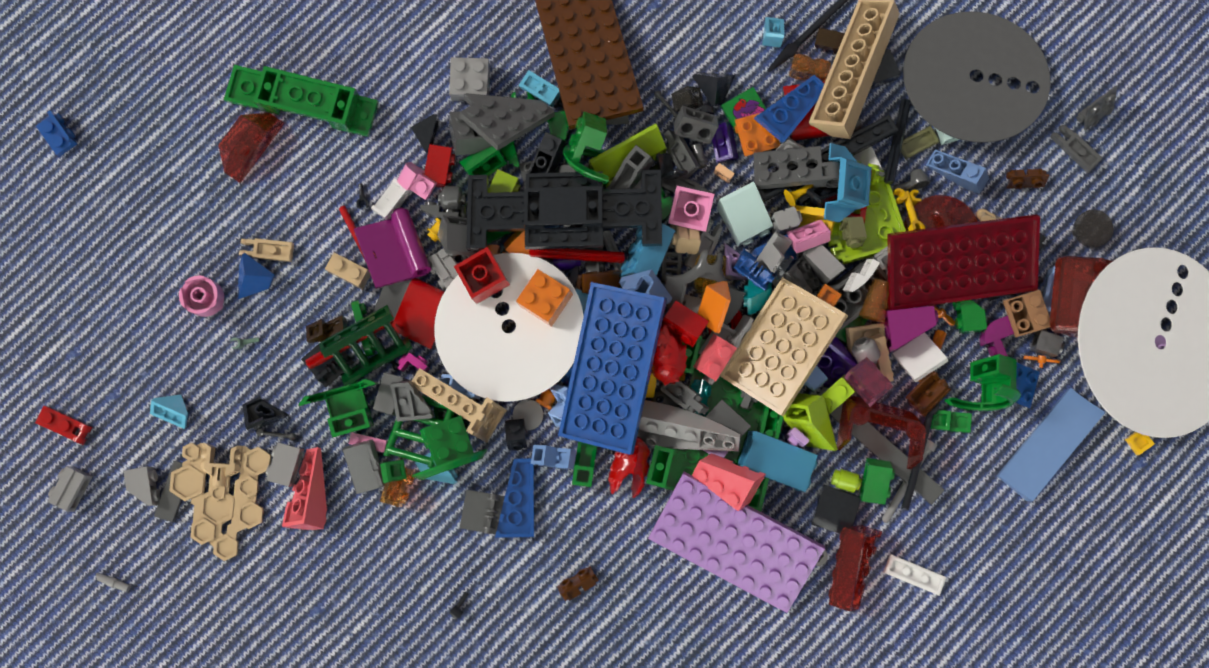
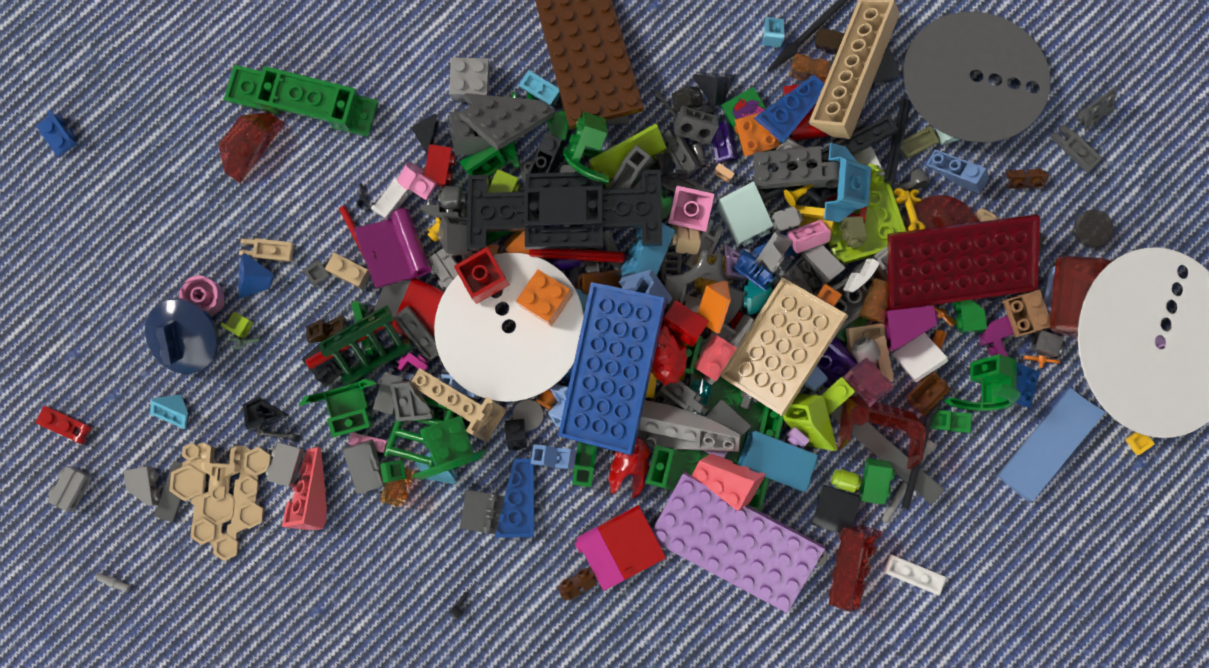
none -> dark blue bracket [145,298,219,374]
none -> lime panel [220,312,254,339]
none -> dark grey plate [303,260,331,287]
none -> dark grey tile [394,305,439,362]
none -> red door [575,505,666,591]

